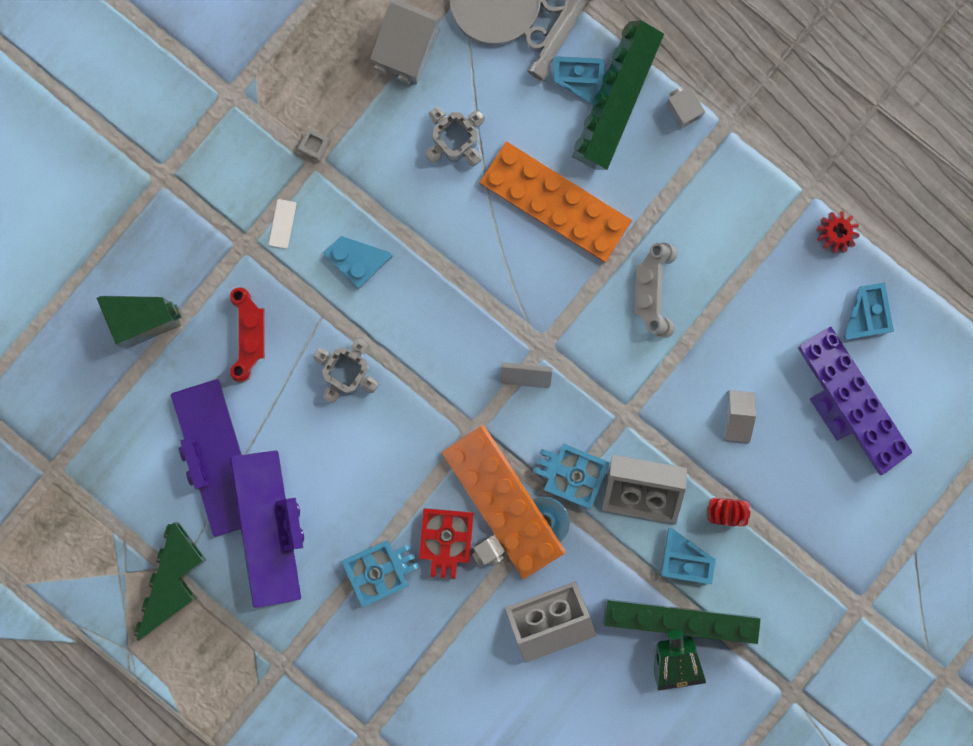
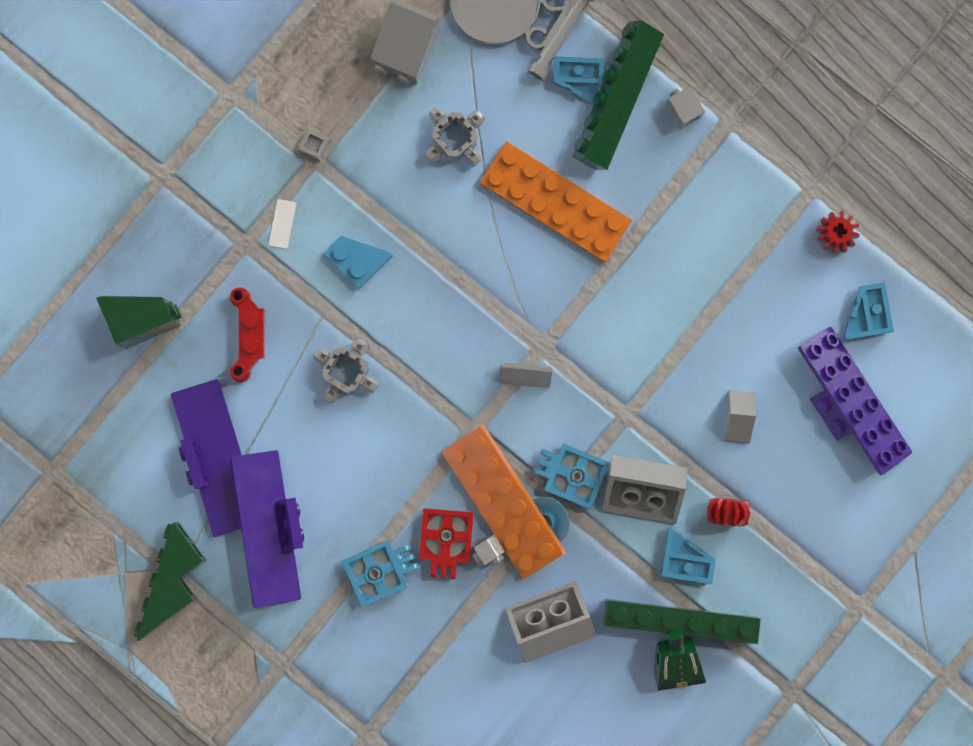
light grey plate [635,243,677,338] -> none

